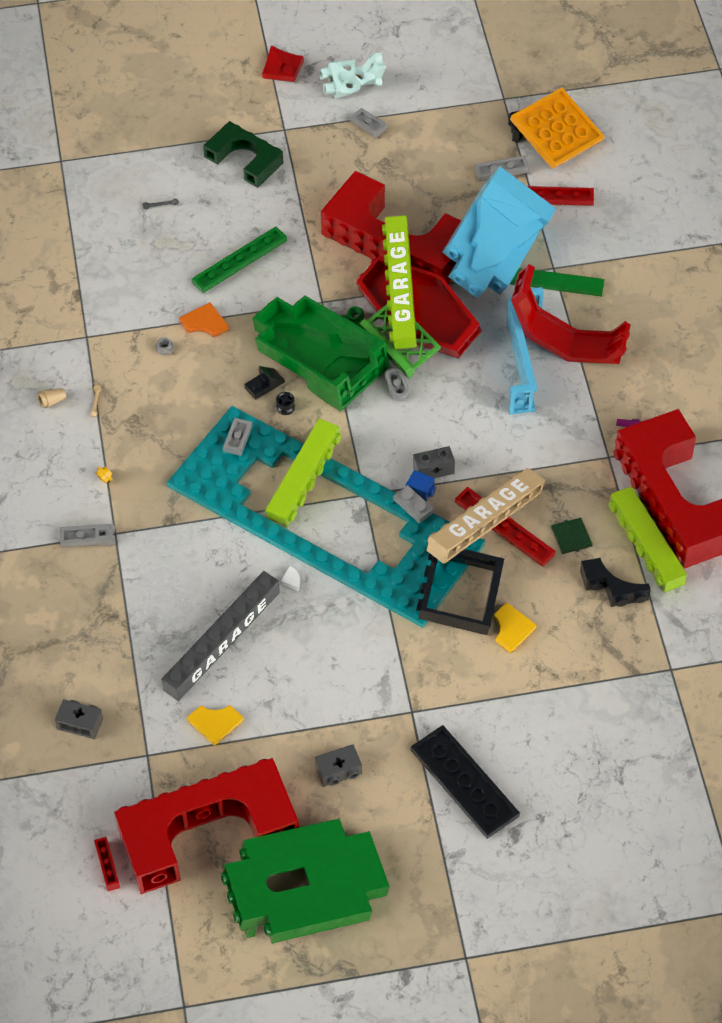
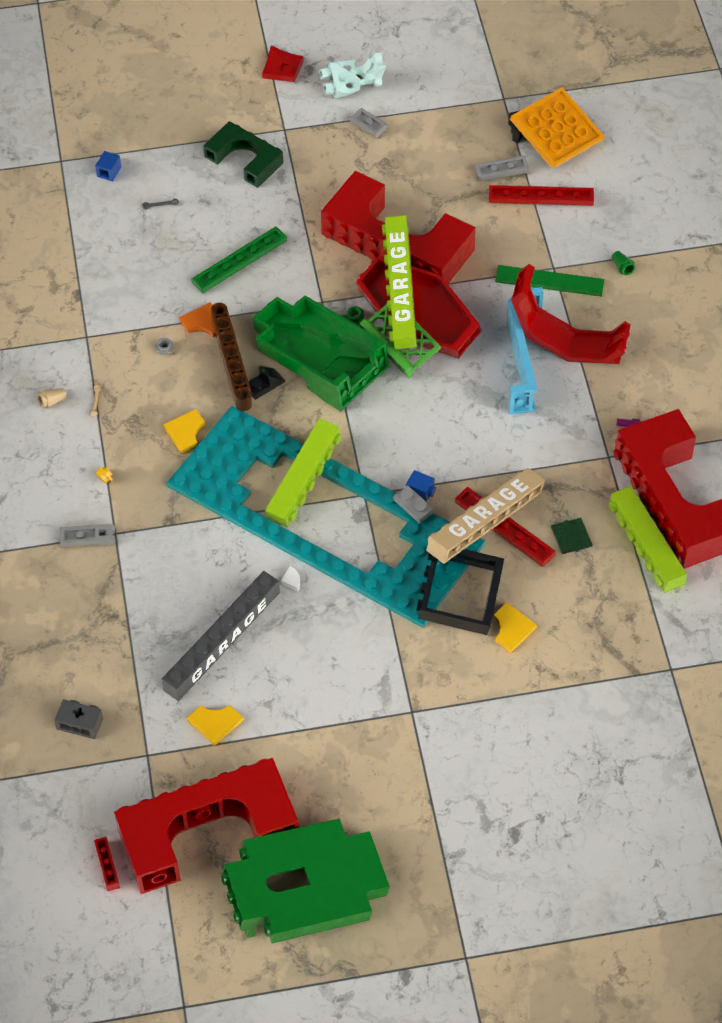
light grey plate [223,418,253,456] -> none
black wheel [276,392,295,415] -> none
dark grey brick [315,744,362,787] -> none
light grey plate [385,368,409,401] -> none
black plate [411,725,520,839] -> none
dark grey brick [413,446,455,478] -> none
medium azure panel [442,167,556,298] -> none
black arch [580,558,651,607] -> none
none -> blue brick [95,151,122,182]
none -> yellow tile [163,409,205,454]
none -> reddish brown beam [211,303,252,411]
none -> green cone [612,251,635,275]

